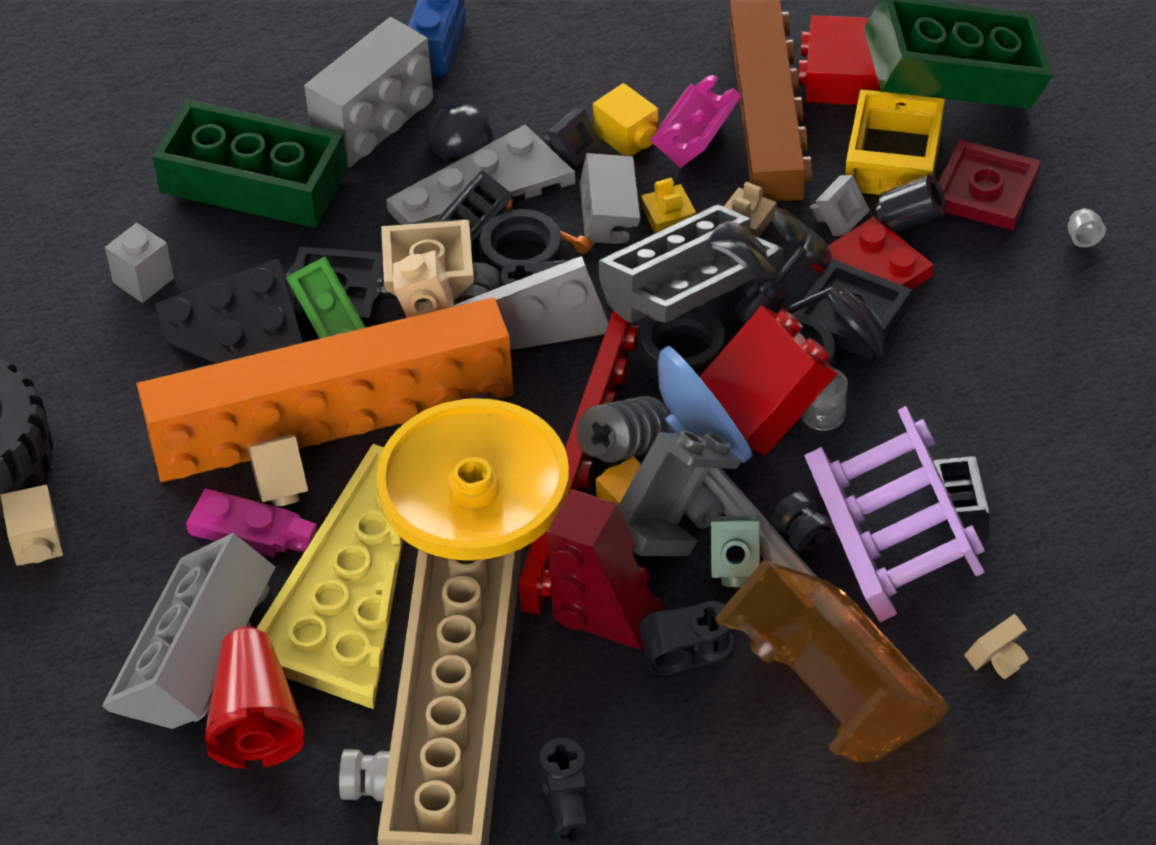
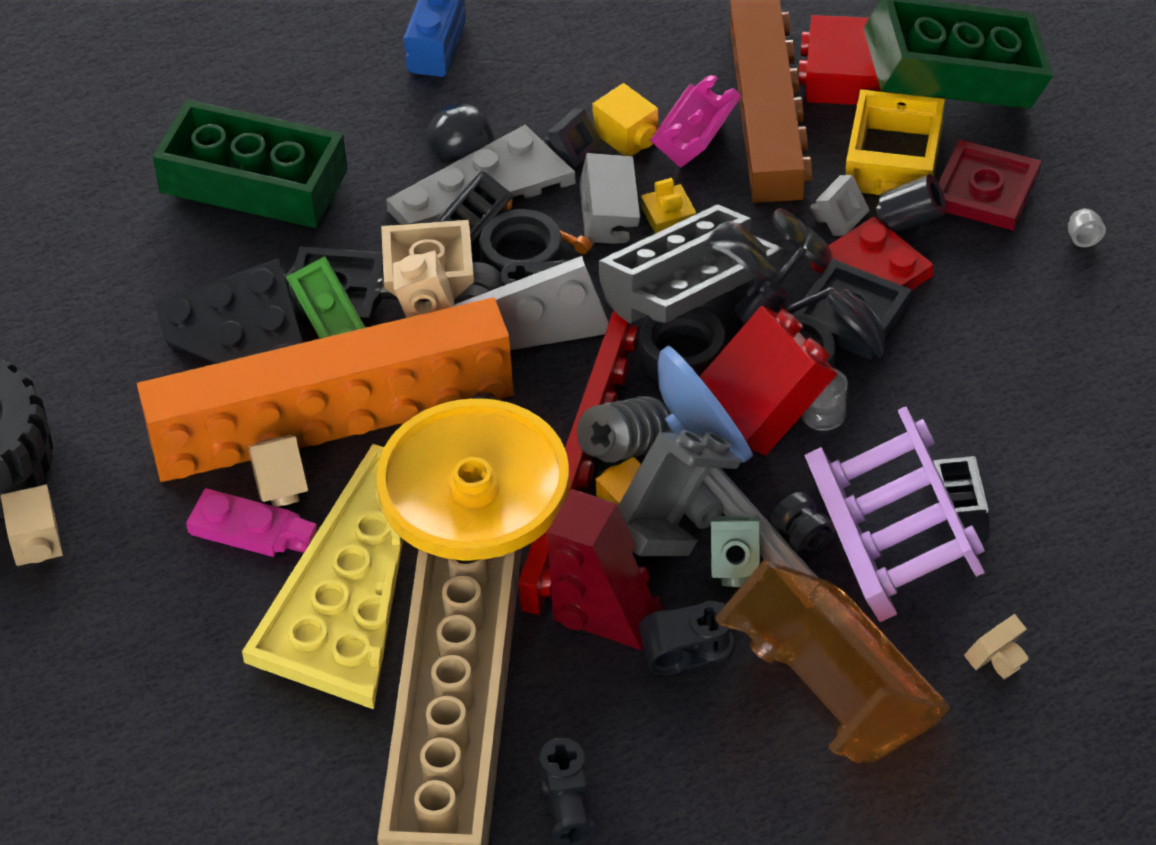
light grey slope [102,533,275,729] -> none
light grey brick [105,223,174,303] -> none
red cone [204,626,305,769] -> none
light grey brick [304,17,434,168] -> none
light grey wheel [339,749,390,801] -> none
tan tile [724,182,776,238] -> none

